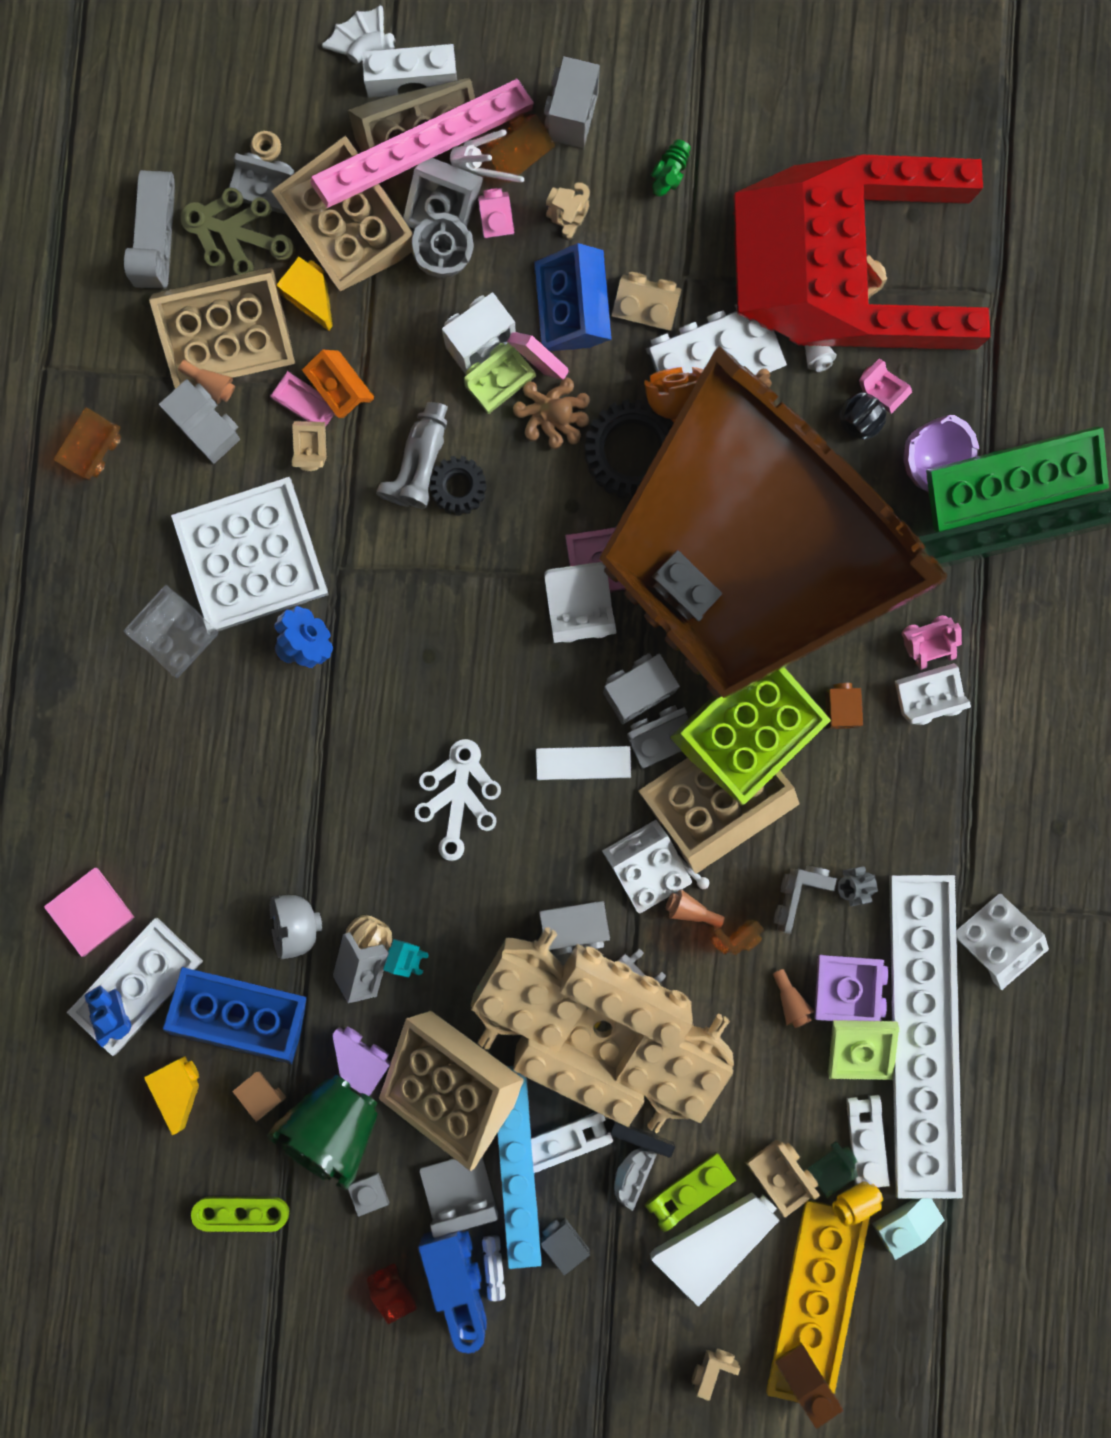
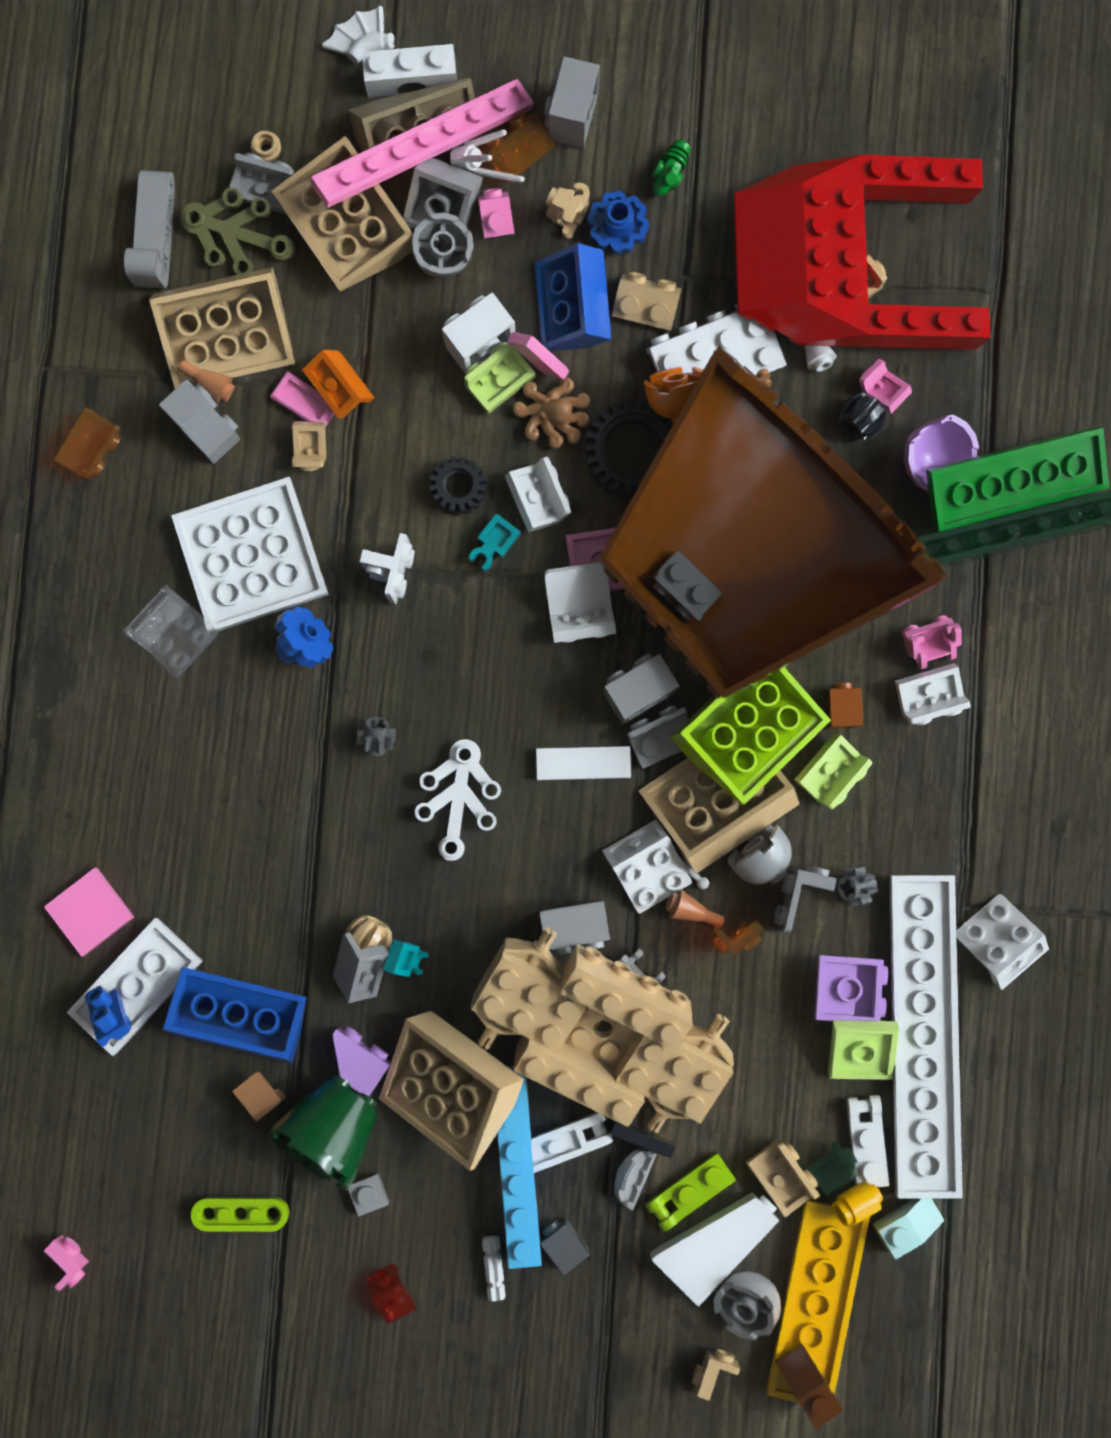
yellow slope [144,1057,199,1136] -> none
light grey cylinder [270,895,322,960] -> none
yellow slope [276,257,333,331] -> none
light grey piece [376,402,448,509] -> none
blue brick [419,1230,487,1353] -> none
light grey bracket [420,1156,498,1238] -> none
nougat cone [773,969,815,1029] -> none
none -> bright pink bracket [44,1235,89,1292]
none -> dark grey gear [356,717,396,756]
none -> white bracket [360,533,415,605]
none -> teal plate [469,514,521,572]
none -> white bracket [505,457,571,532]
none -> blue plant [587,191,649,255]
none -> light grey cylinder [714,1271,781,1340]
none -> light grey cylinder [727,824,792,885]
none -> yellowish green bracket [794,732,872,810]

